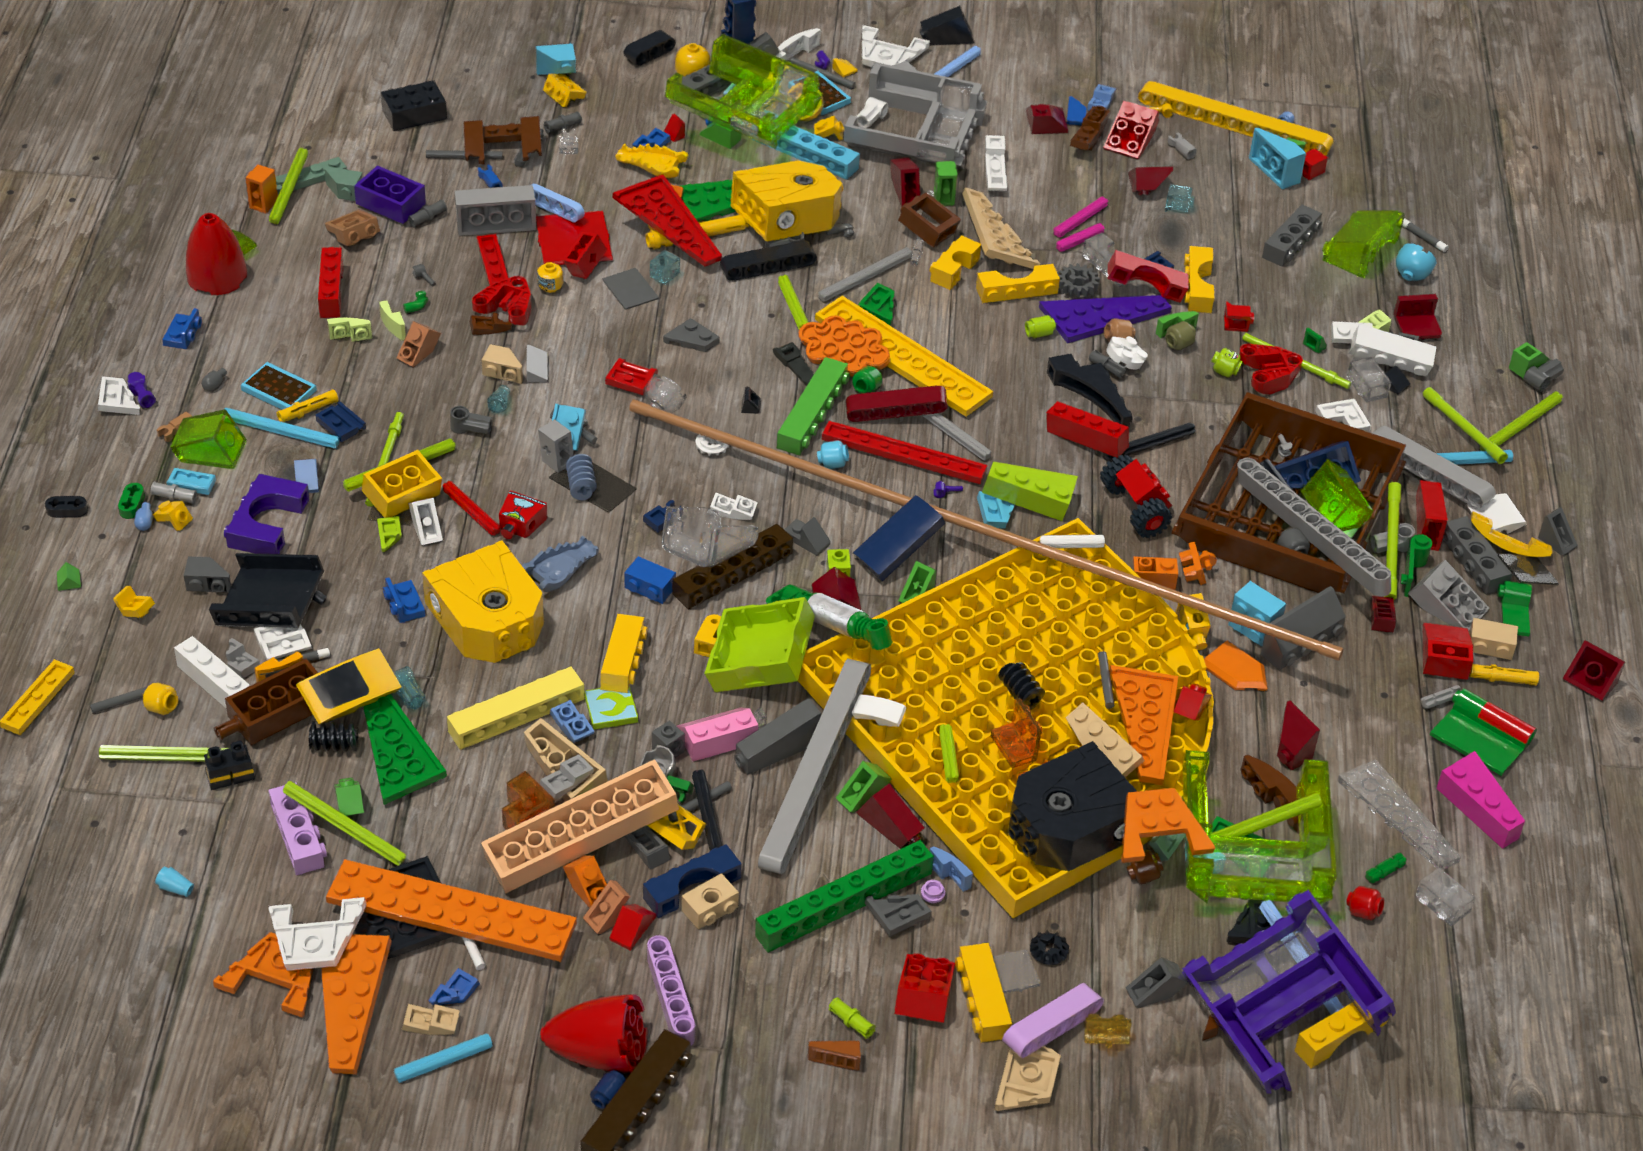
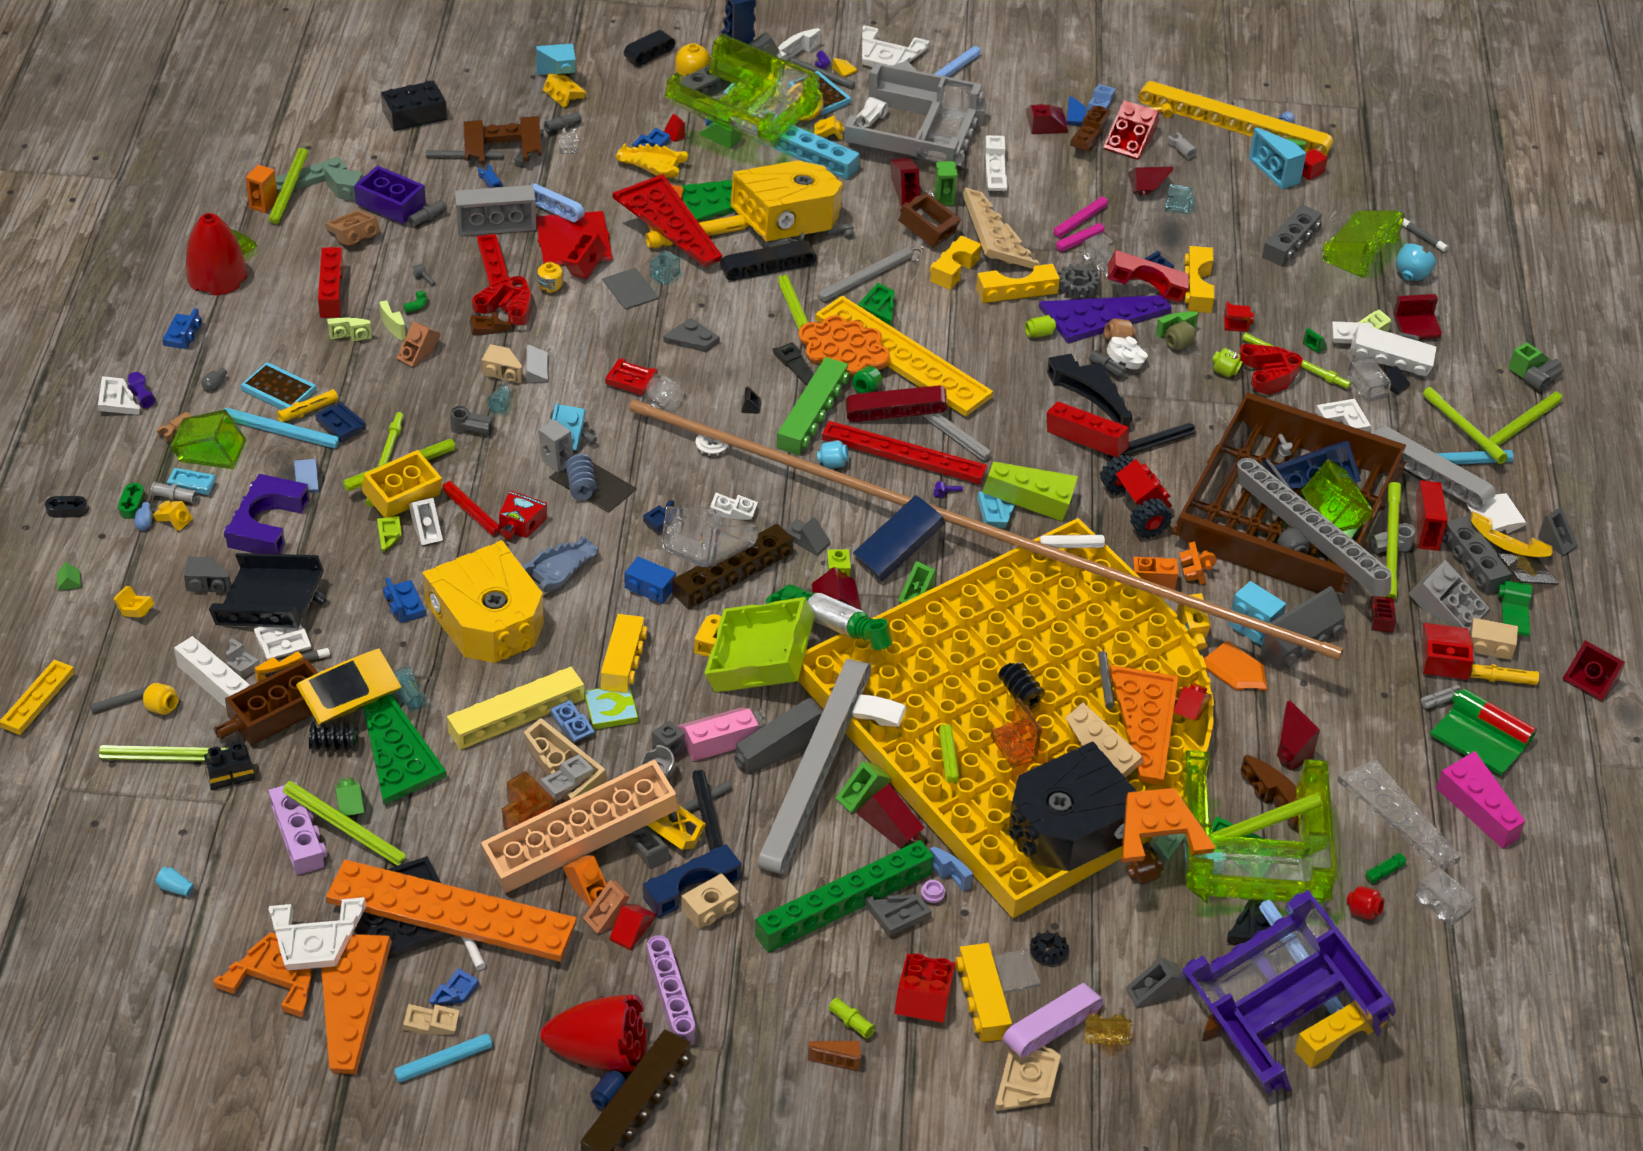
green tile [667,775,694,804] -> none
black slope [919,6,975,45] -> none
green door [1400,534,1432,597] -> none

